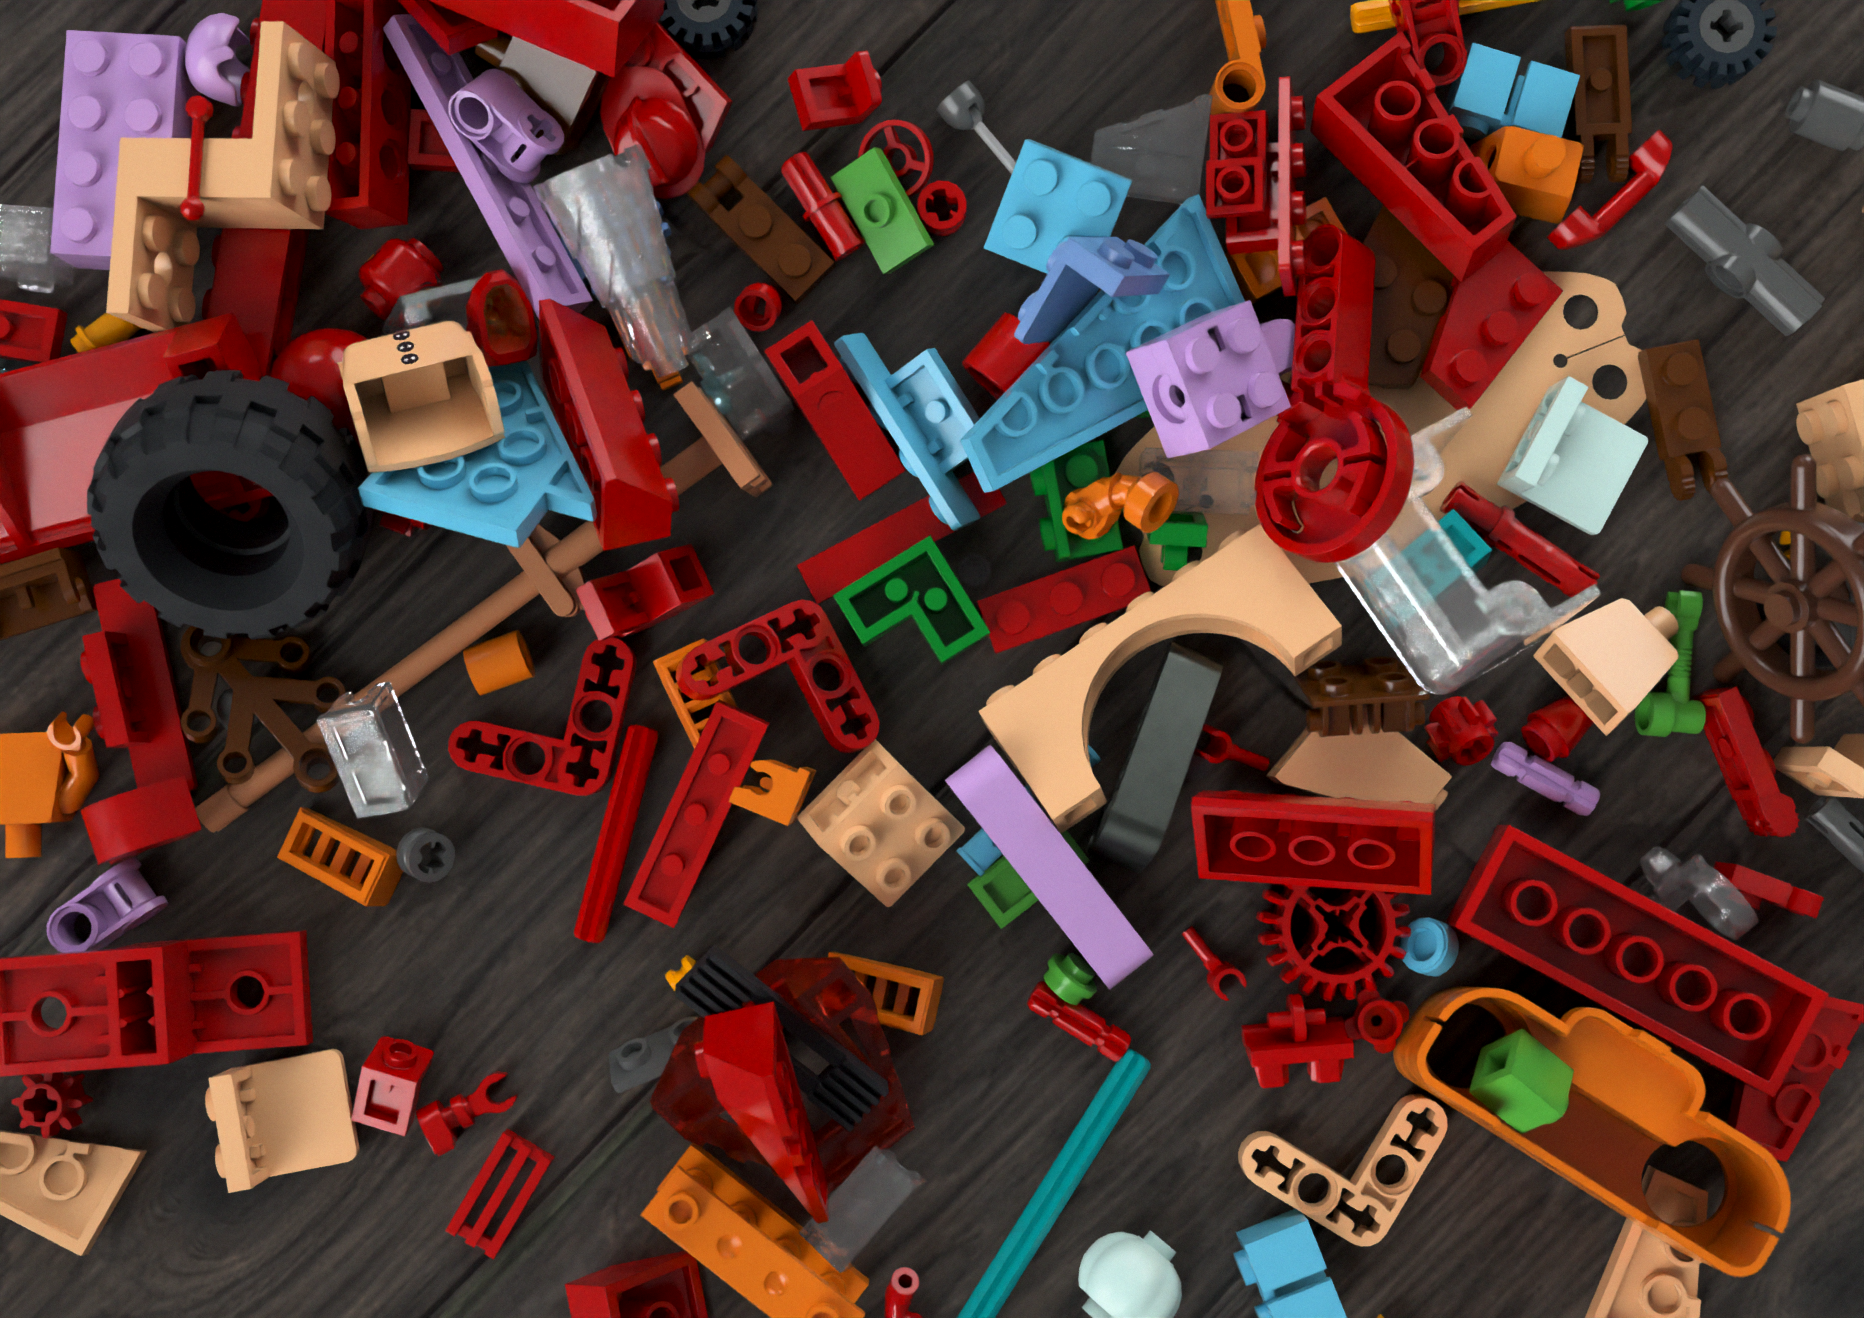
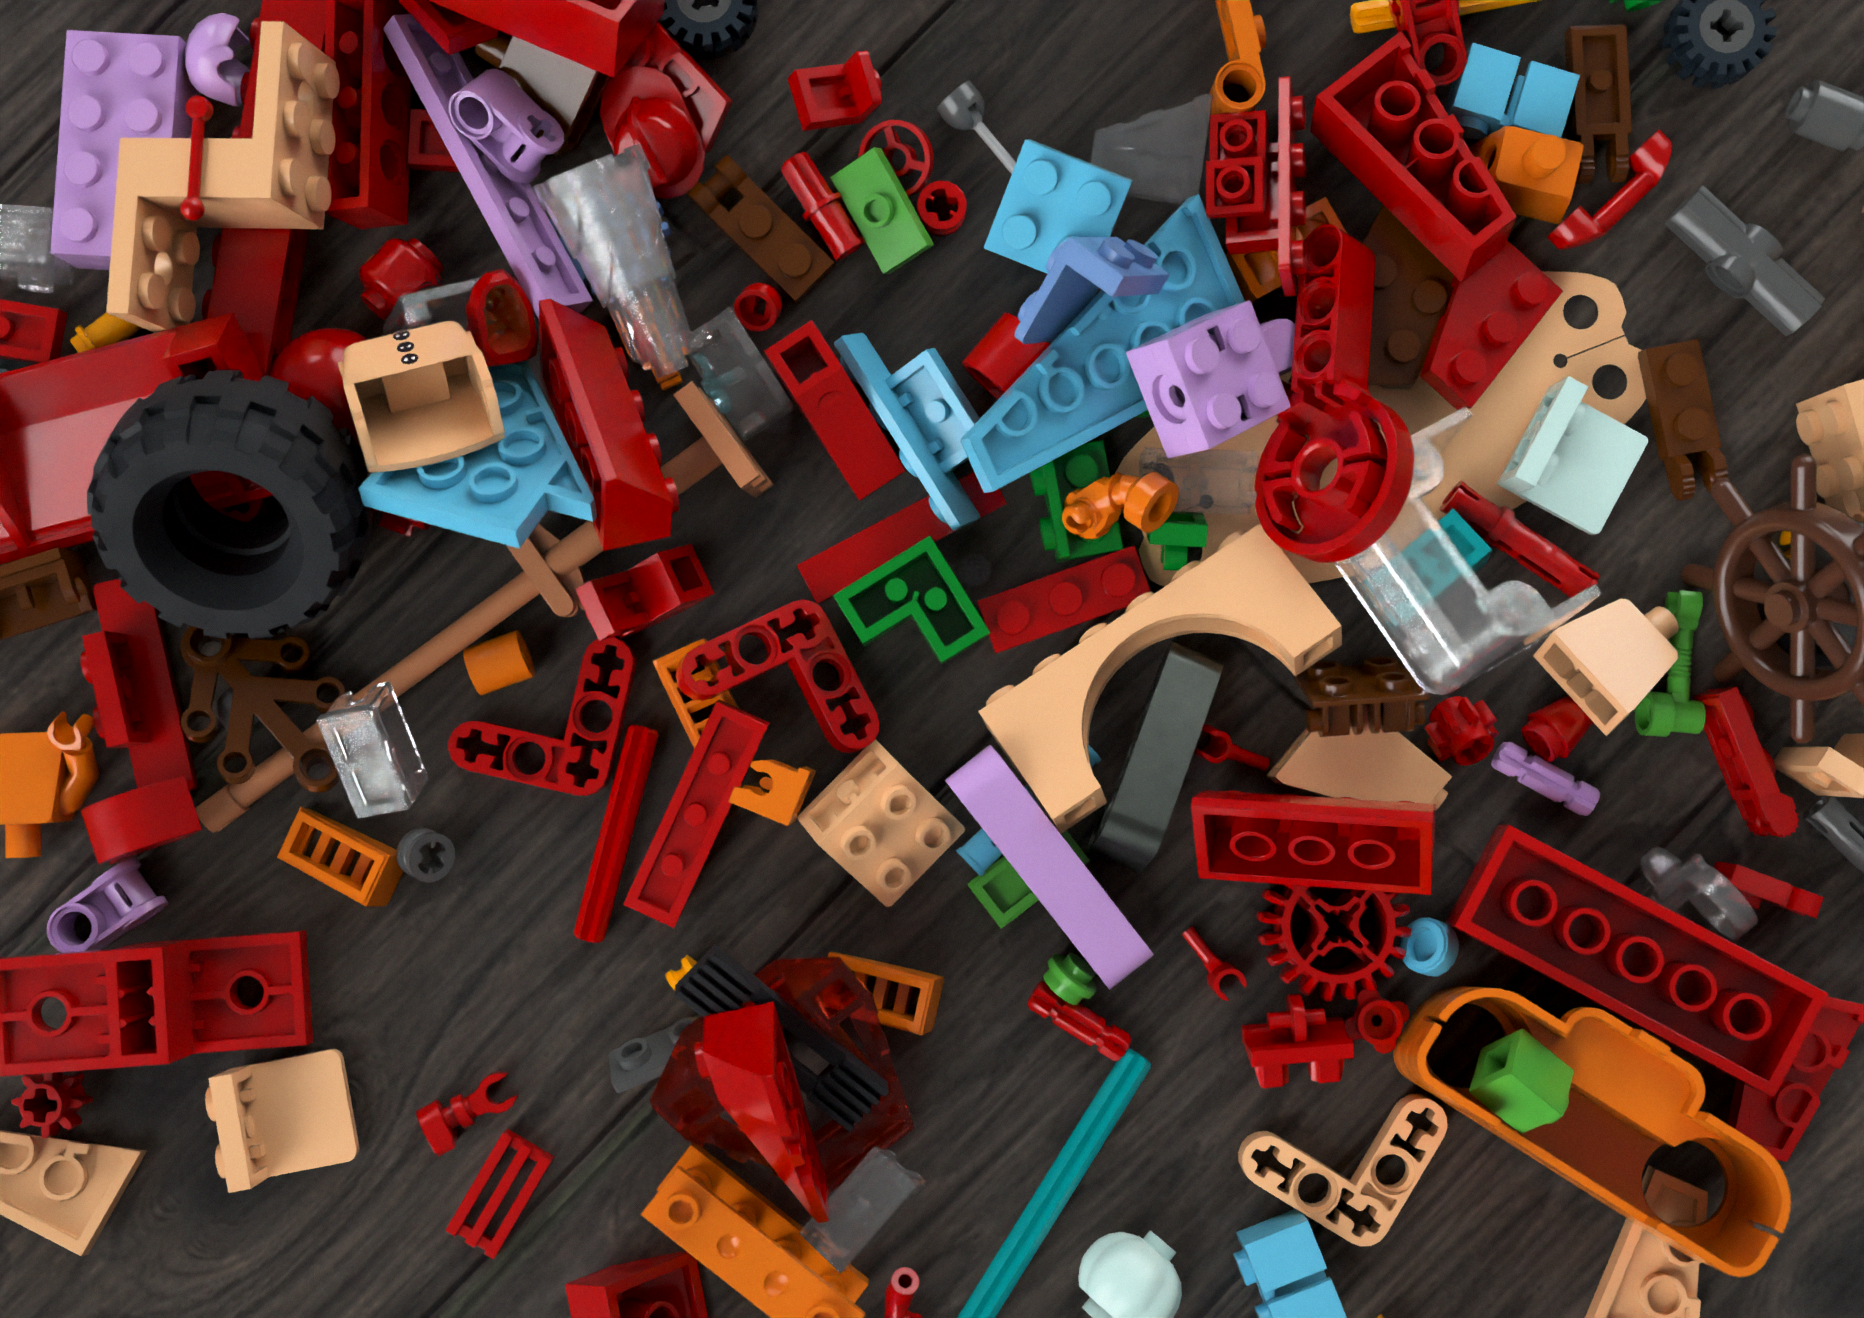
red bracket [351,1036,434,1137] -> none

